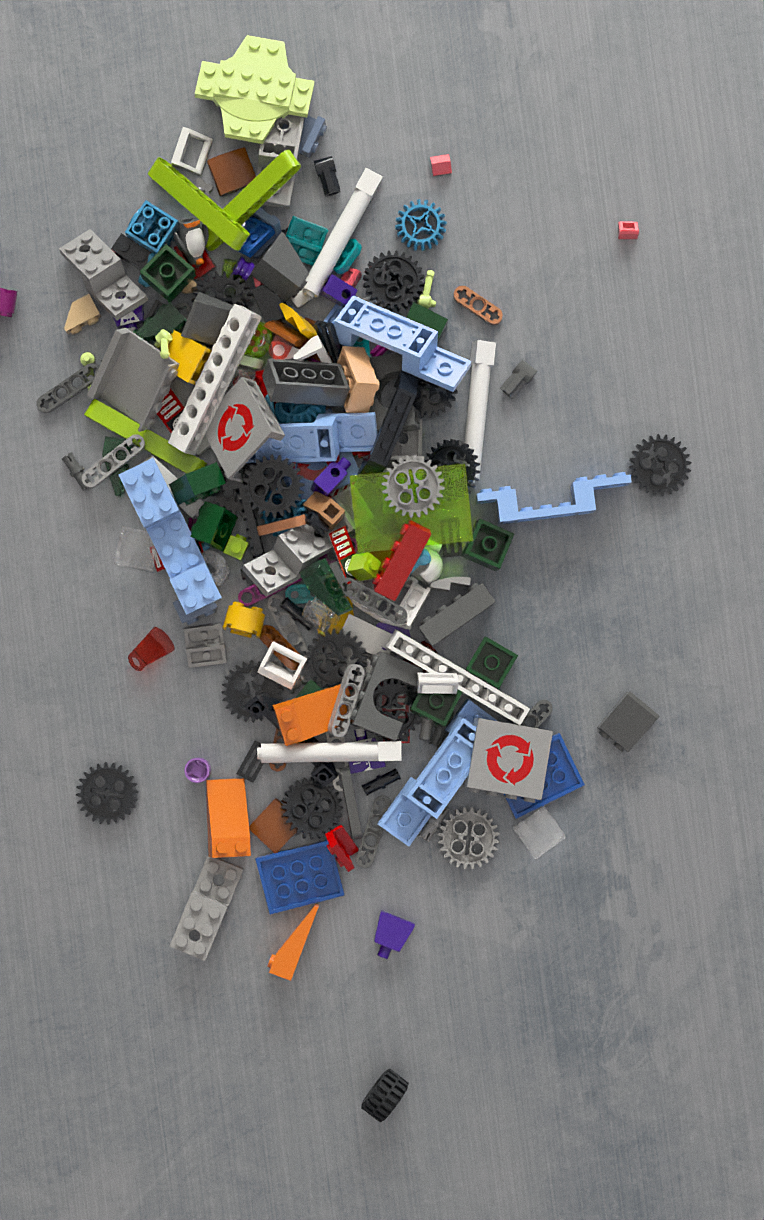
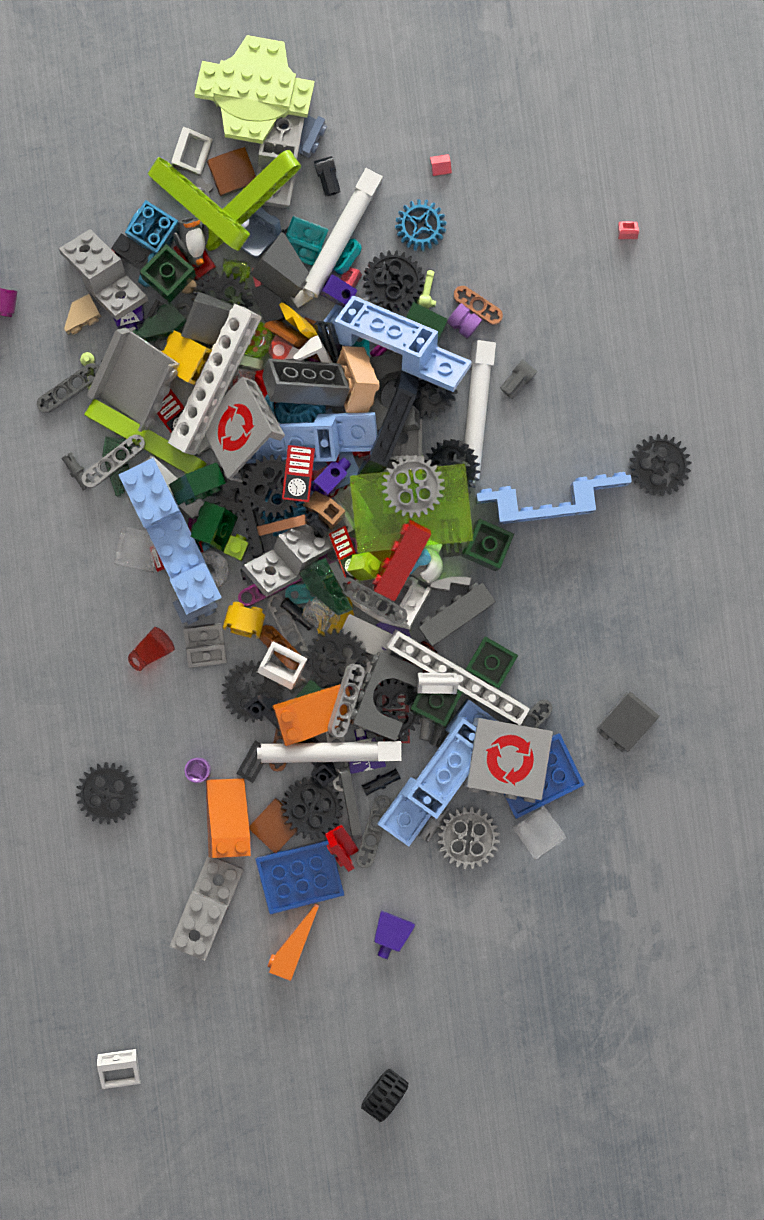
yellowish green piece [154,329,173,359] -> none
dark purple wheel [232,257,255,281] -> none
blue wing [236,216,275,258] -> none
none -> white tile [97,1049,141,1089]
none -> sticker [282,445,315,502]
none -> medium lavender wheel [448,303,482,339]

